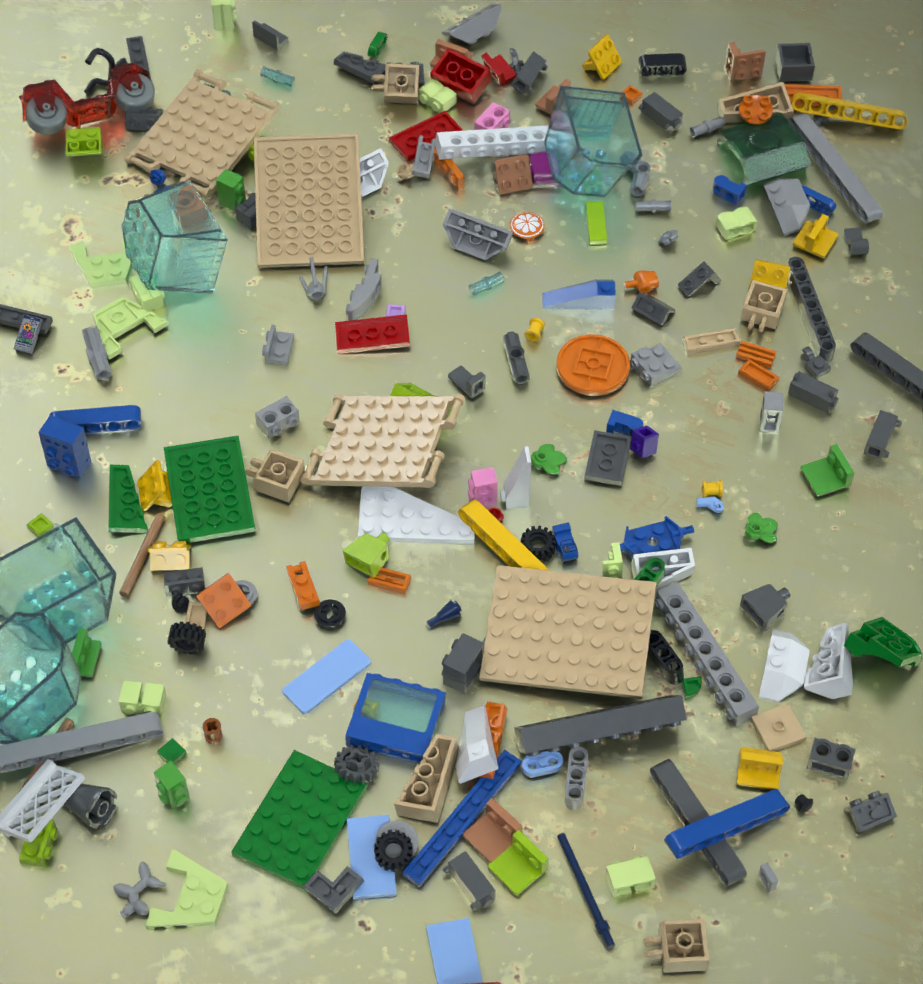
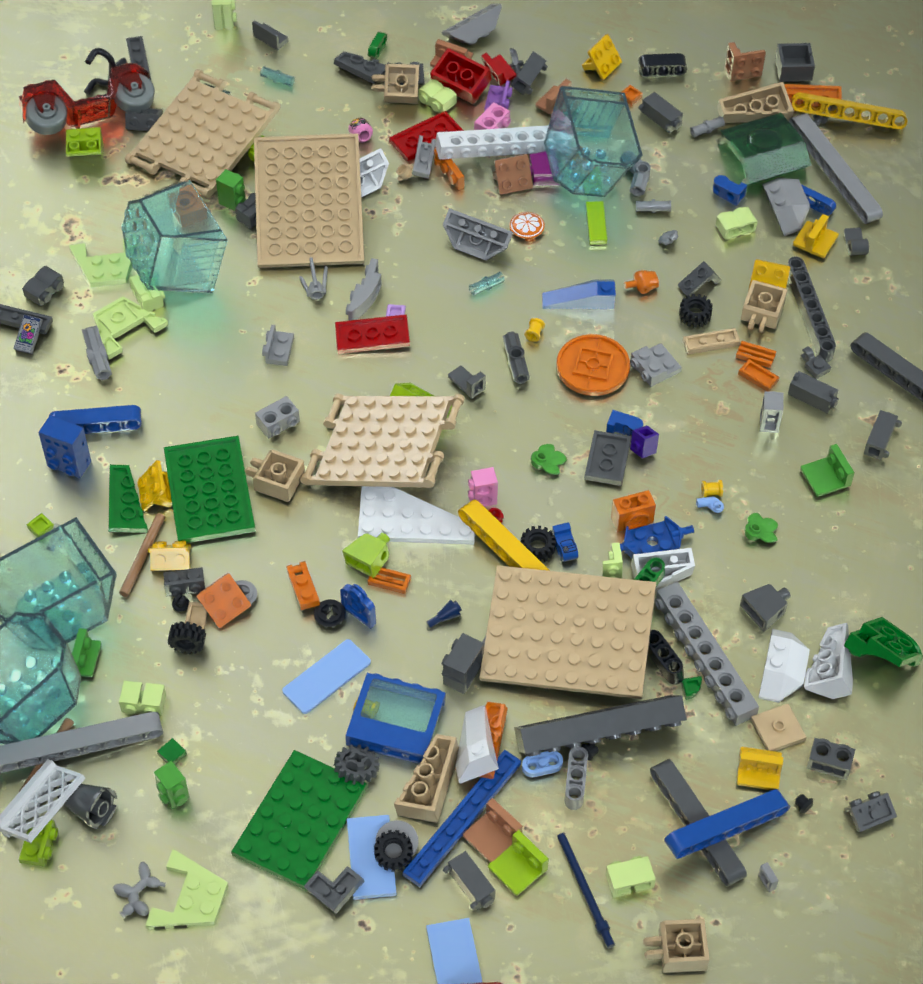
blue plate [150,169,166,186] -> none
dark orange bush [203,718,223,744] -> none
white wedge [500,446,531,509] -> none
dark grey panel [631,292,676,325] -> none
orange dish [739,95,773,125] -> none
none -> dark grey brick [22,266,64,306]
none -> blue plate [340,584,376,629]
none -> bright pink head [348,118,373,143]
none -> medium lavender bracket [484,80,513,111]
none -> black piece [581,743,599,761]
none -> orange brick [611,490,656,532]
none -> black tyre [679,293,713,328]

